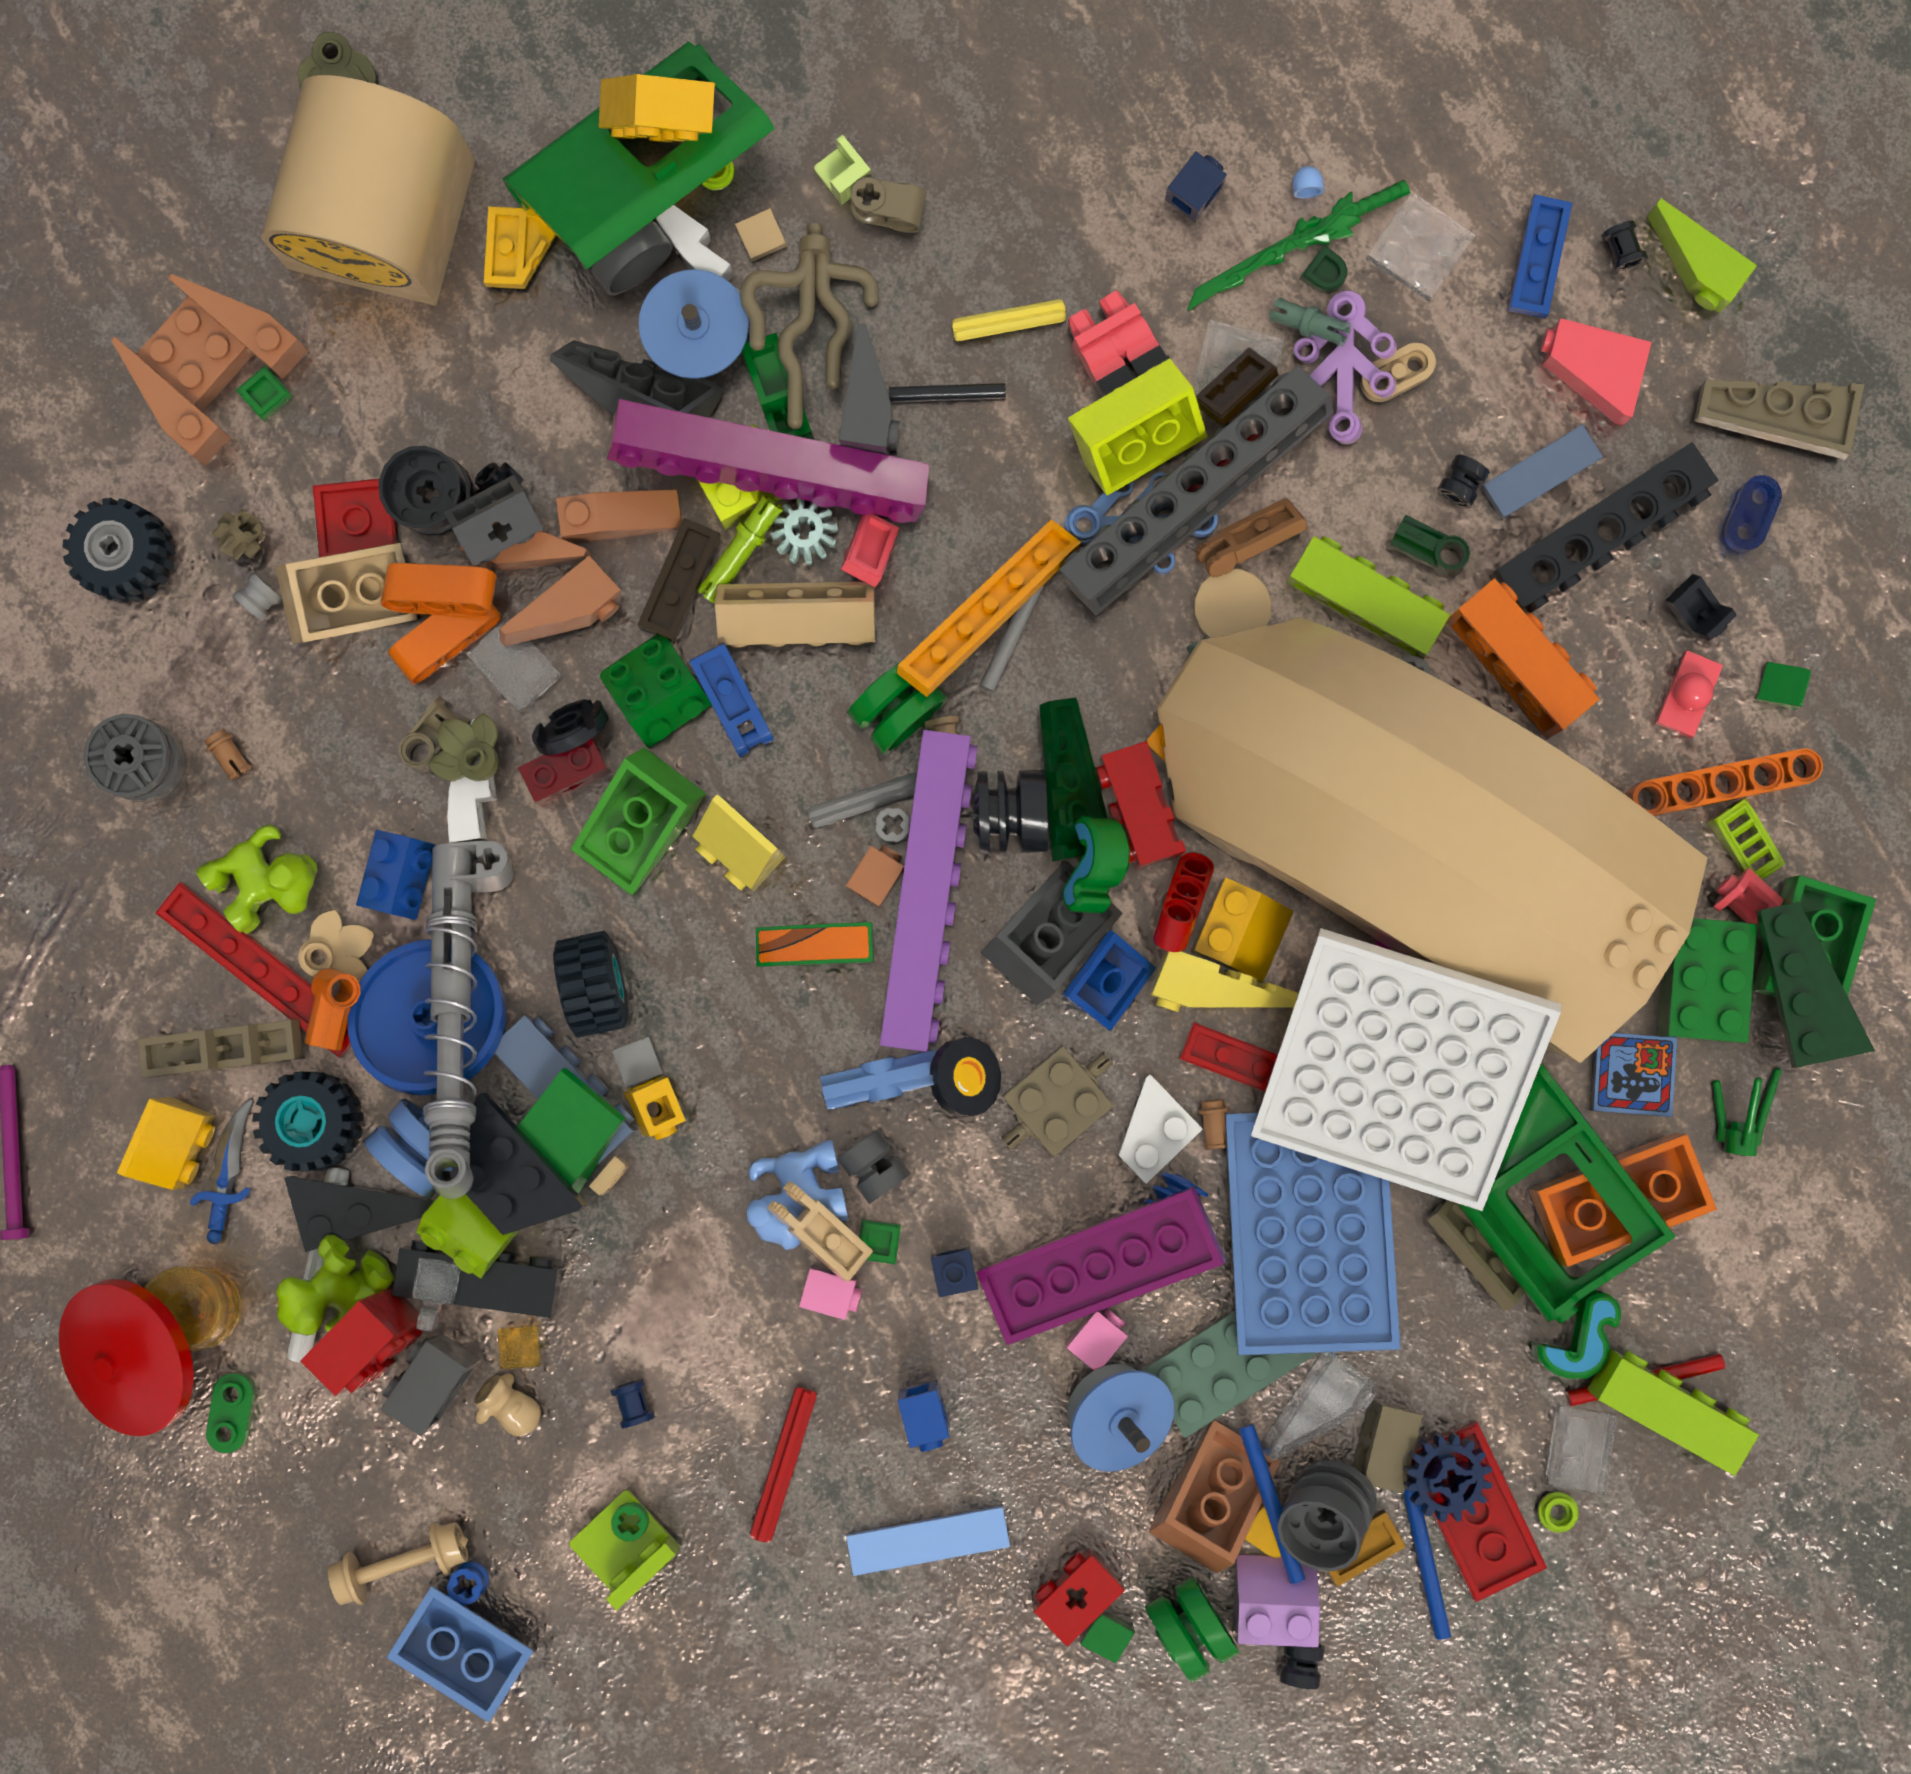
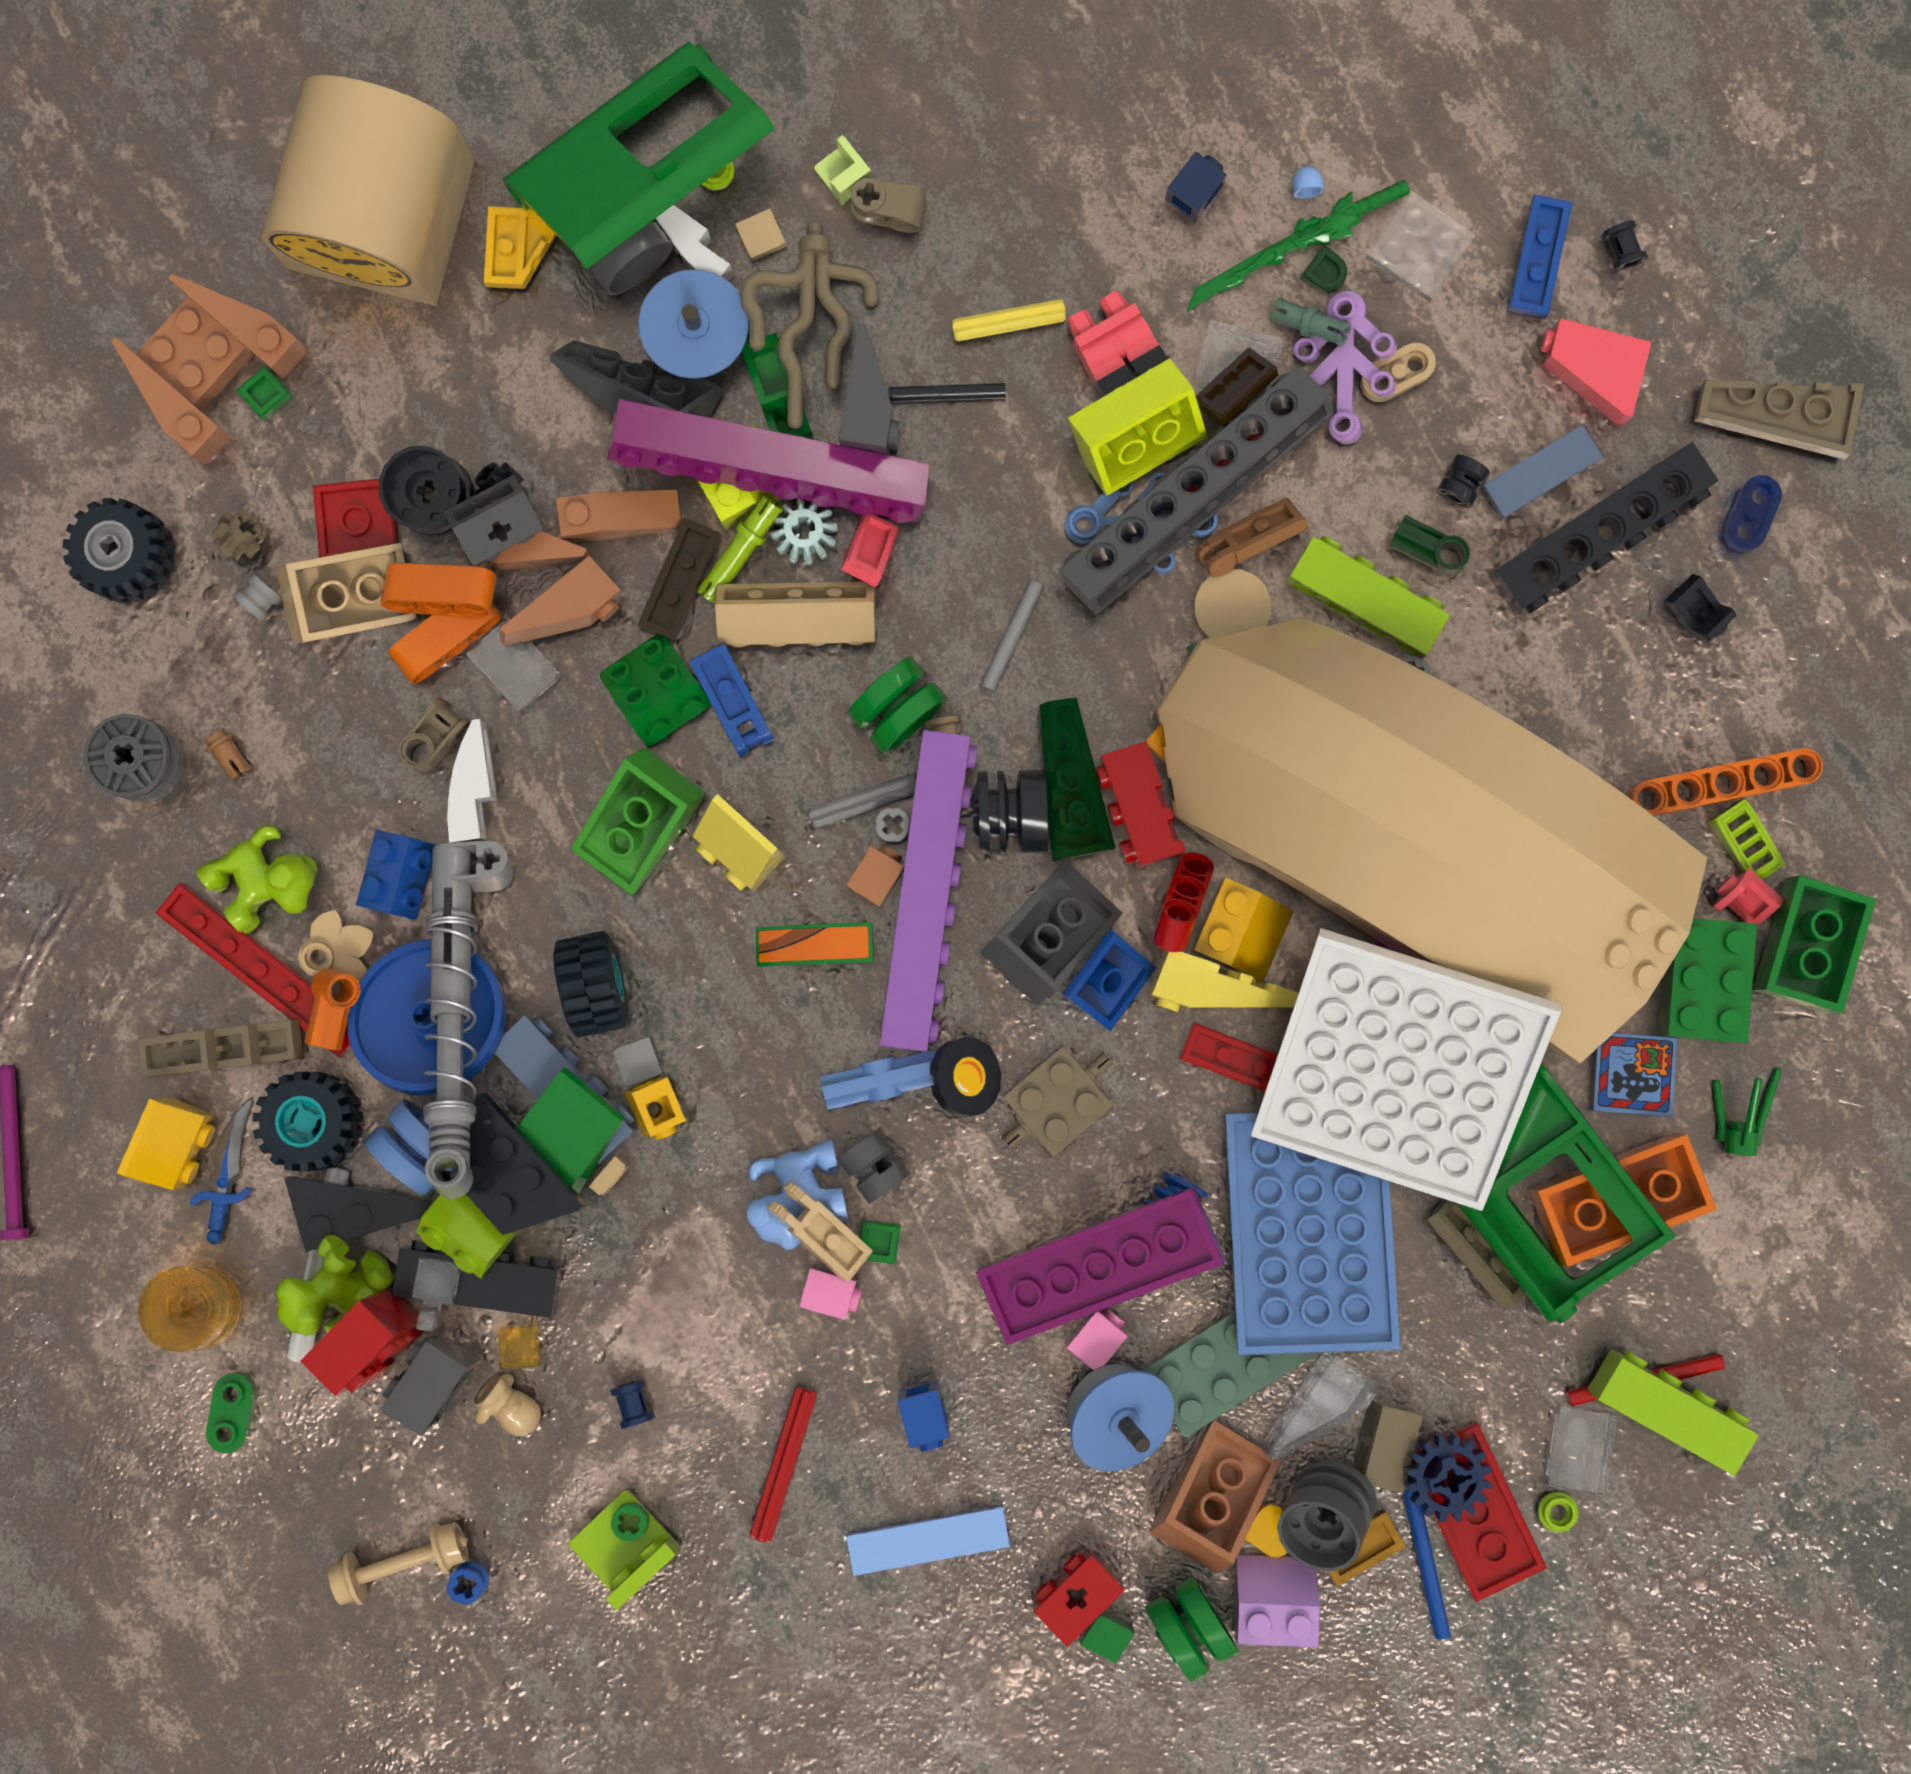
red dish [59,1279,194,1436] -> none
olive plate [297,32,376,90] -> none
medium blue slope [386,1586,534,1723] -> none
olive plate [428,713,498,782] -> none
dark red brick [518,737,612,807] -> none
black tile [532,699,609,755] -> none
yellow brick [599,74,715,143] -> none
light orange plate [897,519,1081,697] -> none
dark blue brick [931,1247,978,1297] -> none
green animal [1063,816,1130,914] -> none
white wing [1118,1074,1203,1184] -> none
medium nougat pin [1198,1099,1229,1150] -> none
blue bar [1238,1424,1306,1584] -> none
black wheel [1280,1643,1325,1689] -> none
orange brick [1446,578,1599,739] -> none
green animal [1531,1290,1621,1379] -> none
lime slope [1647,198,1757,313] -> none
coral tile [1654,650,1723,739] -> none
green slope [1756,662,1812,710] -> none
dark green wing [1756,902,1875,1068] -> none

